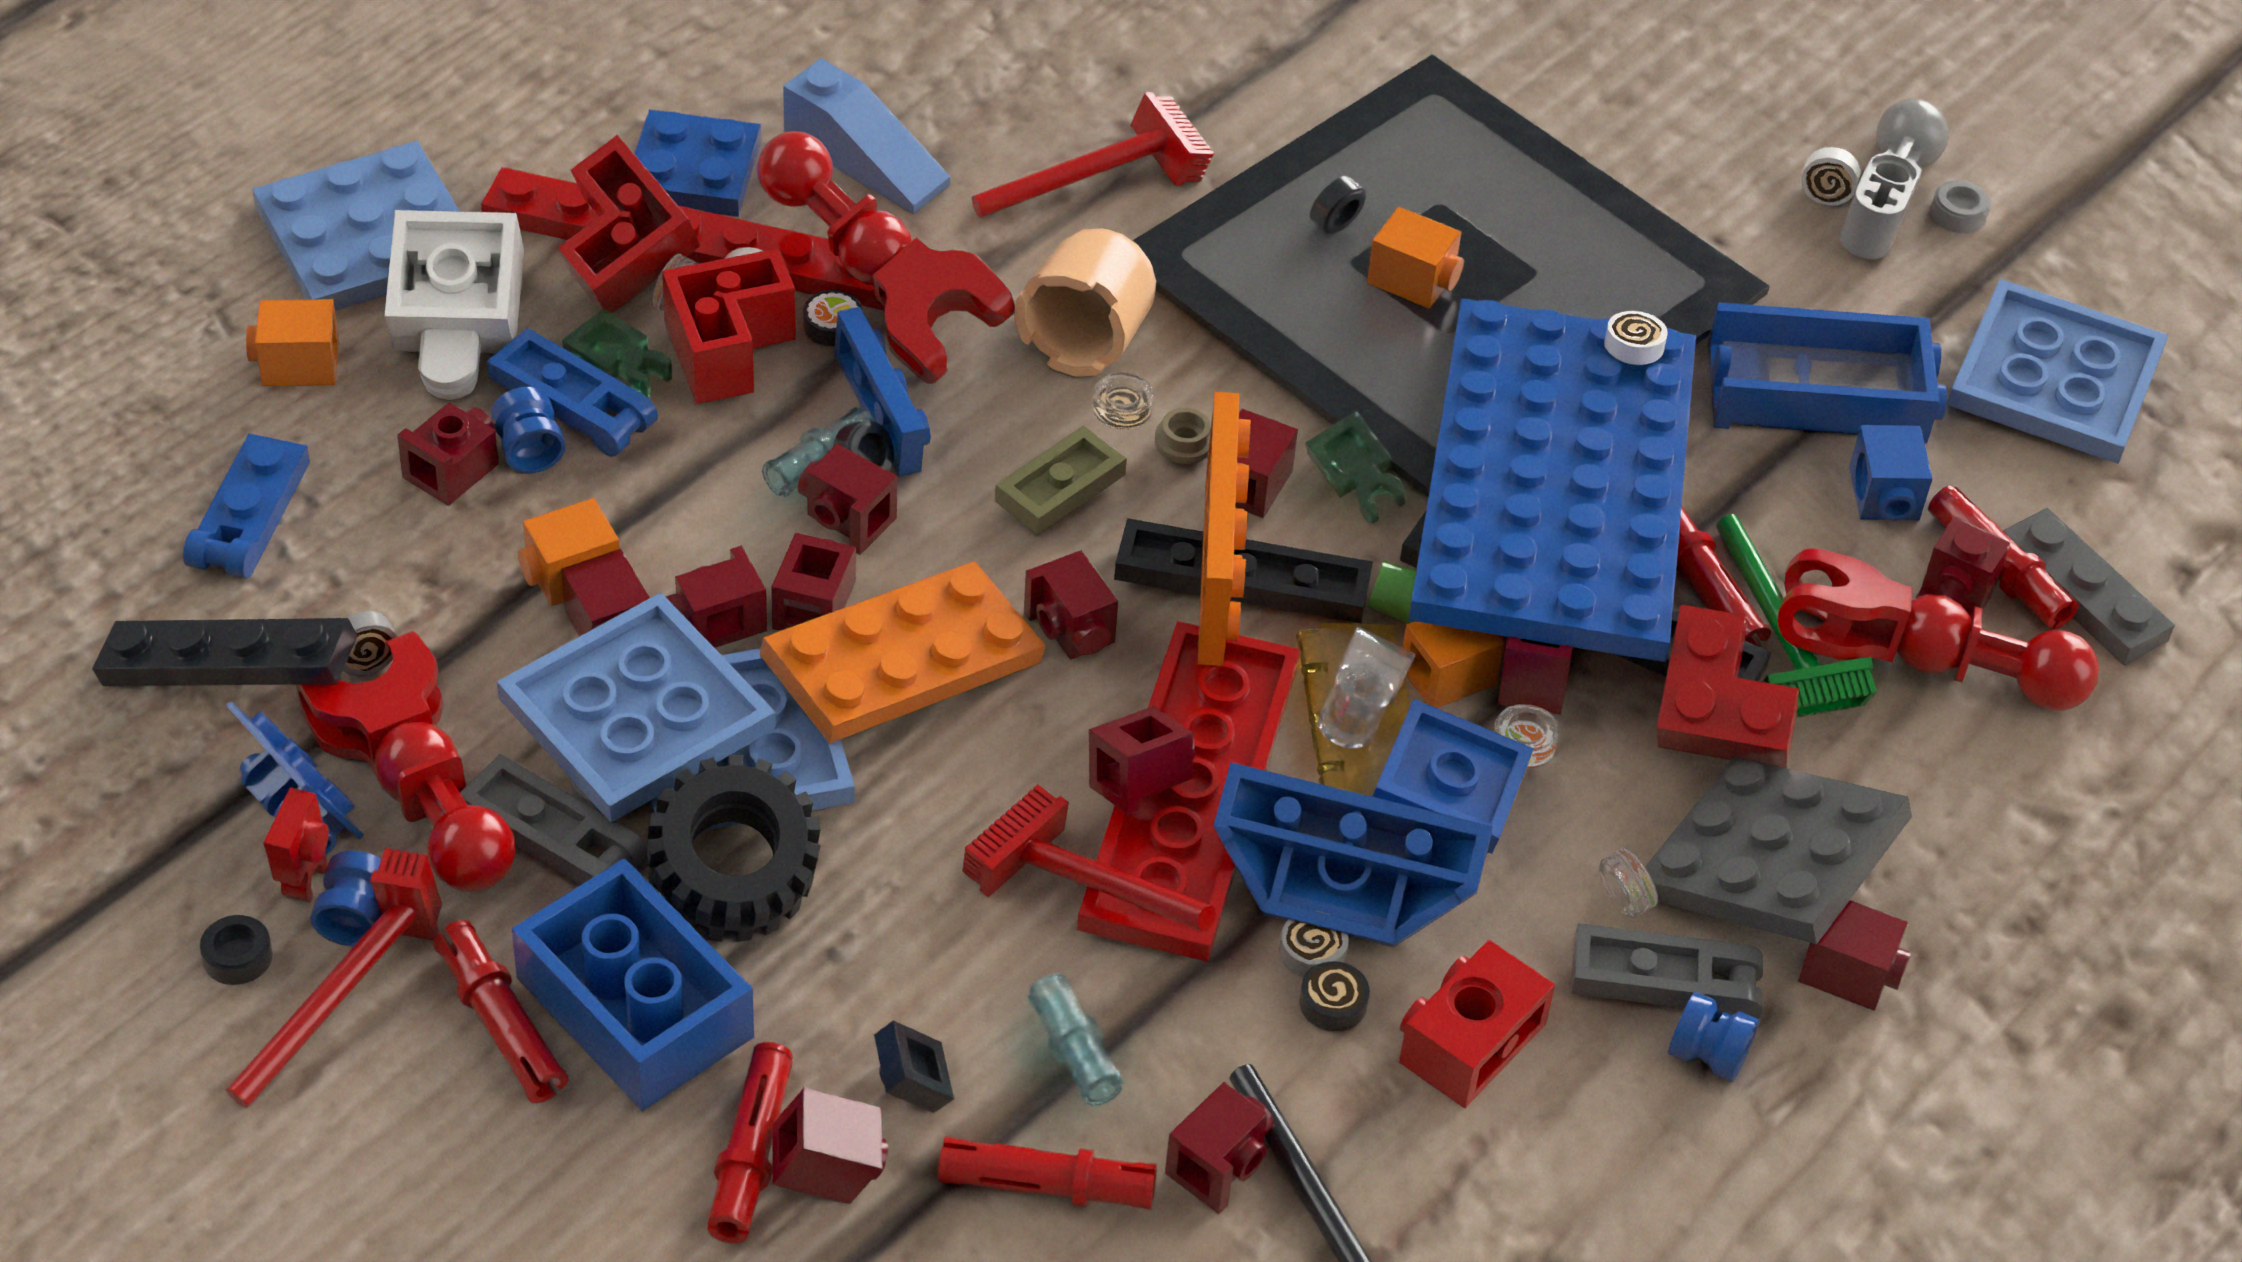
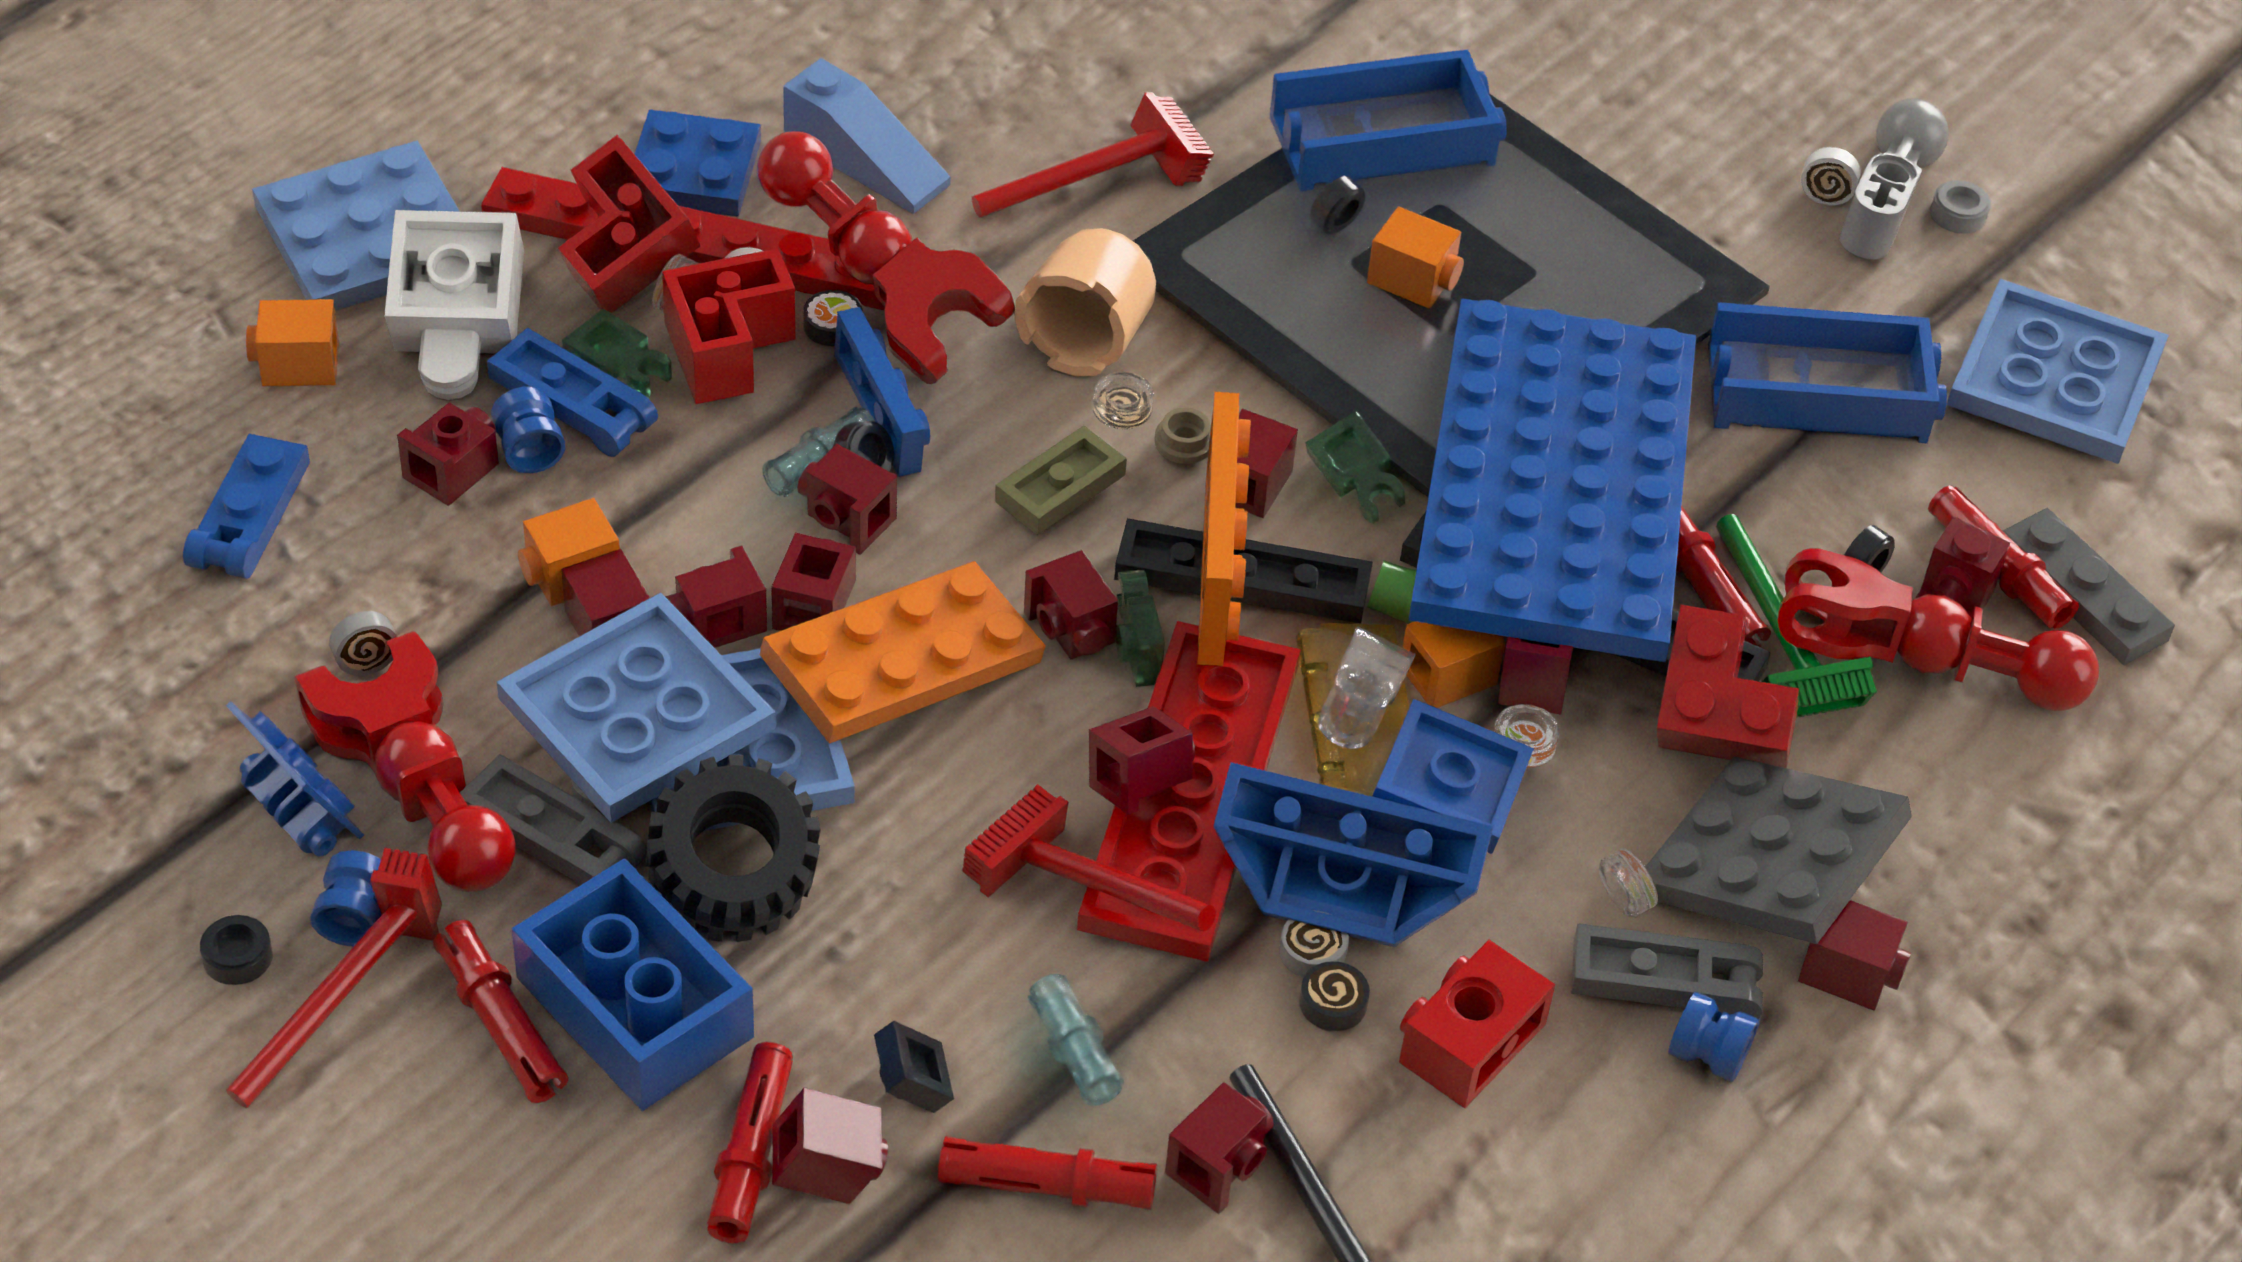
black plate [92,618,358,686] -> none
red plate [263,787,329,902] -> none
white tile [1604,311,1667,365] -> none
blue brick [1849,425,1933,521] -> none
none -> clear green plate [1115,570,1165,687]
none -> blue door [1269,49,1507,191]
none -> black tile [1844,525,1895,573]

